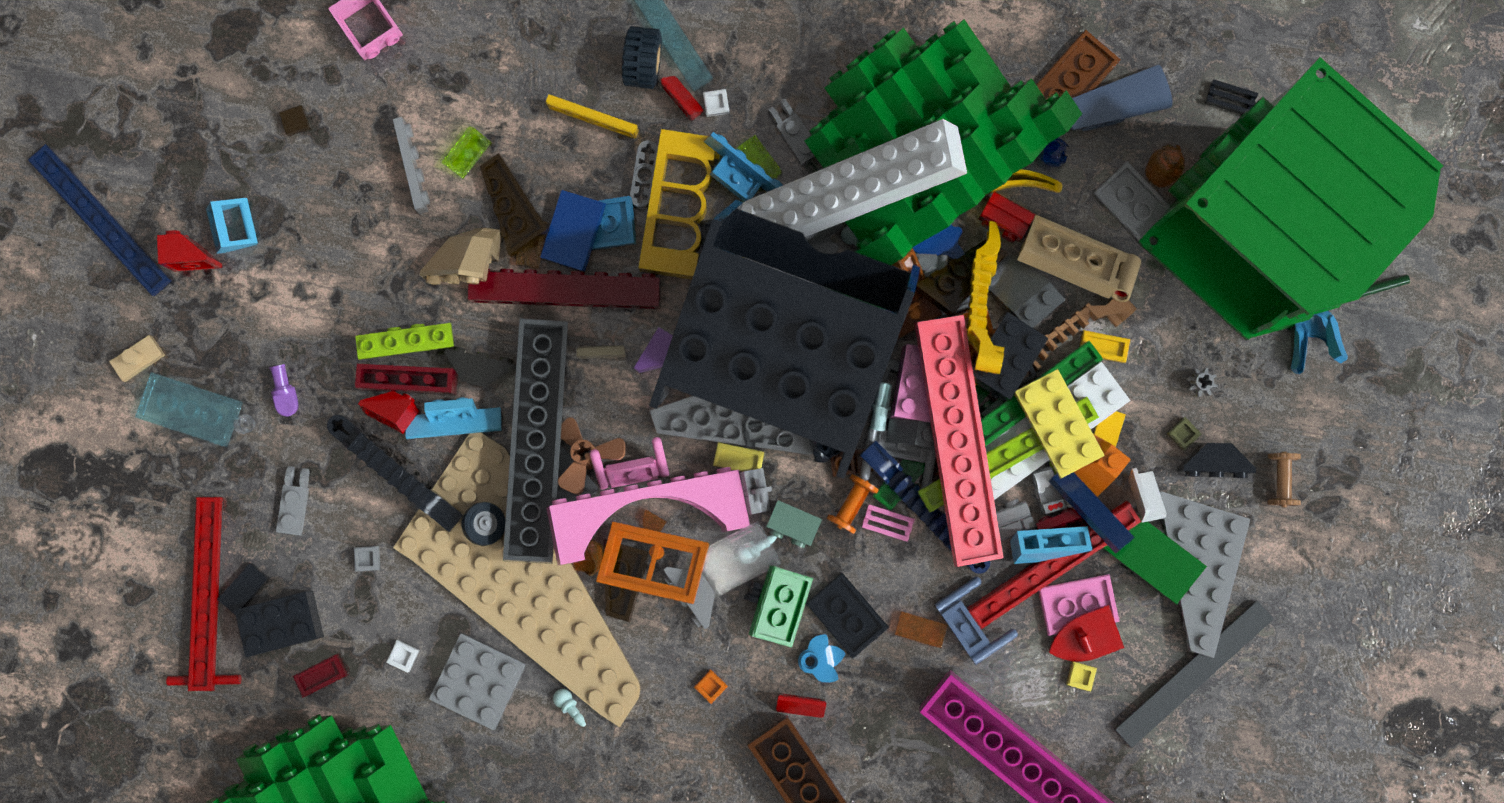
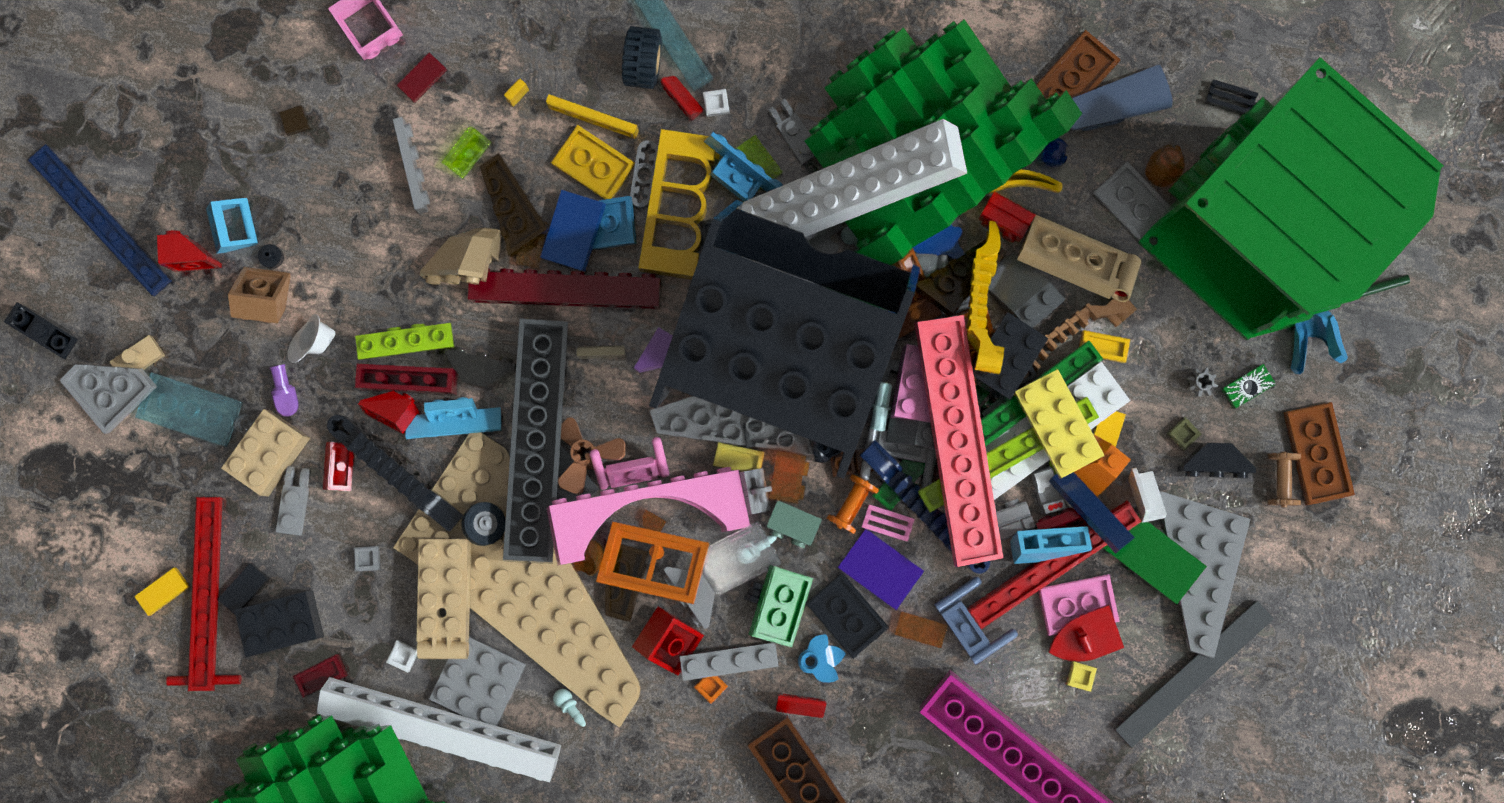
none -> black slope [4,302,78,360]
none -> light grey plate [60,364,157,434]
none -> yellow tile [134,568,190,616]
none -> tan brick [221,409,310,497]
none -> medium nougat slope [228,267,291,323]
none -> black tile [258,244,284,269]
none -> white piece [288,314,335,363]
none -> white brick [316,677,561,782]
none -> red slope [323,442,354,491]
none -> dark red tile [397,52,447,103]
none -> tan hinge [417,539,471,659]
none -> yellow tile [504,79,529,107]
none -> yellow tile [551,125,635,200]
none -> red slope [632,606,704,676]
none -> light grey plate [679,642,779,681]
none -> clear orange brick [769,451,810,504]
none -> dark purple tile [837,529,924,610]
none -> tile [1221,364,1276,409]
none -> dark orange tile [1283,402,1355,505]

